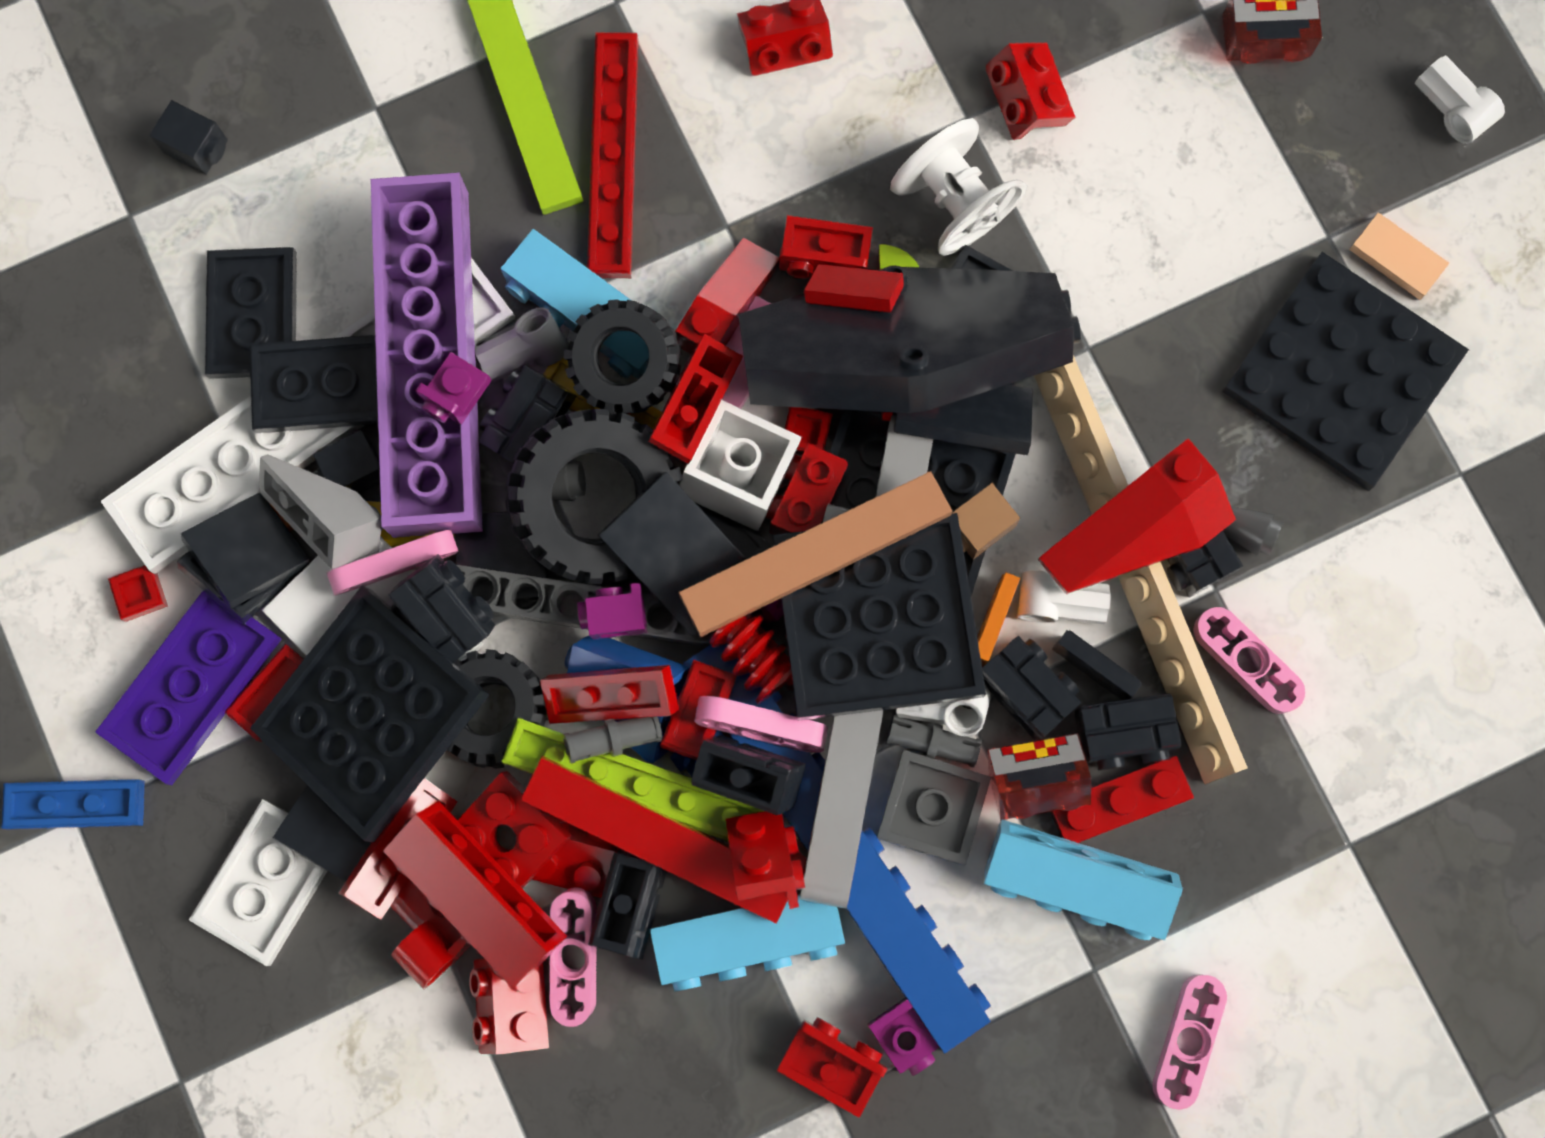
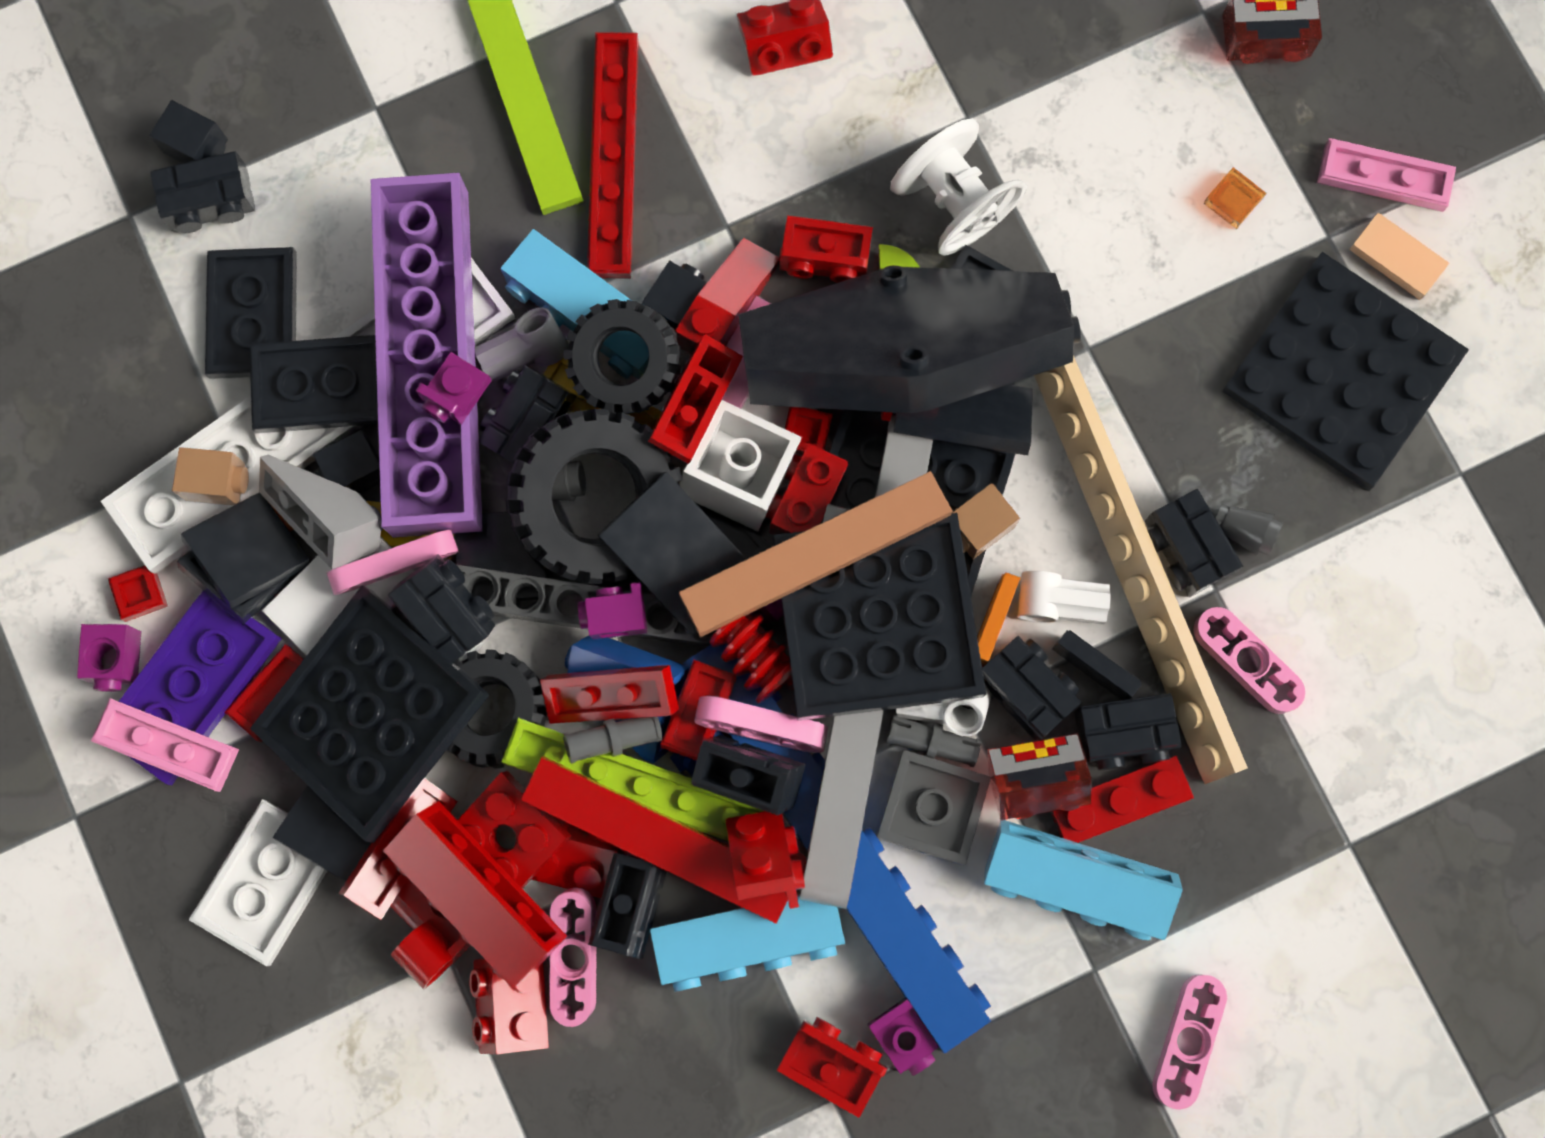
blue tile [1,779,145,830] -> none
red tile [804,264,904,313] -> none
red bracket [985,42,1076,140] -> none
red wedge [1038,438,1236,595] -> none
white piece [1415,55,1505,144] -> none
none -> magenta brick [77,624,142,692]
none -> bright pink tile [91,699,239,792]
none -> black brick [150,151,256,233]
none -> medium nougat brick [172,447,249,506]
none -> black brick [641,260,707,331]
none -> clear orange tile [1204,167,1267,229]
none -> bright pink tile [1317,138,1456,212]

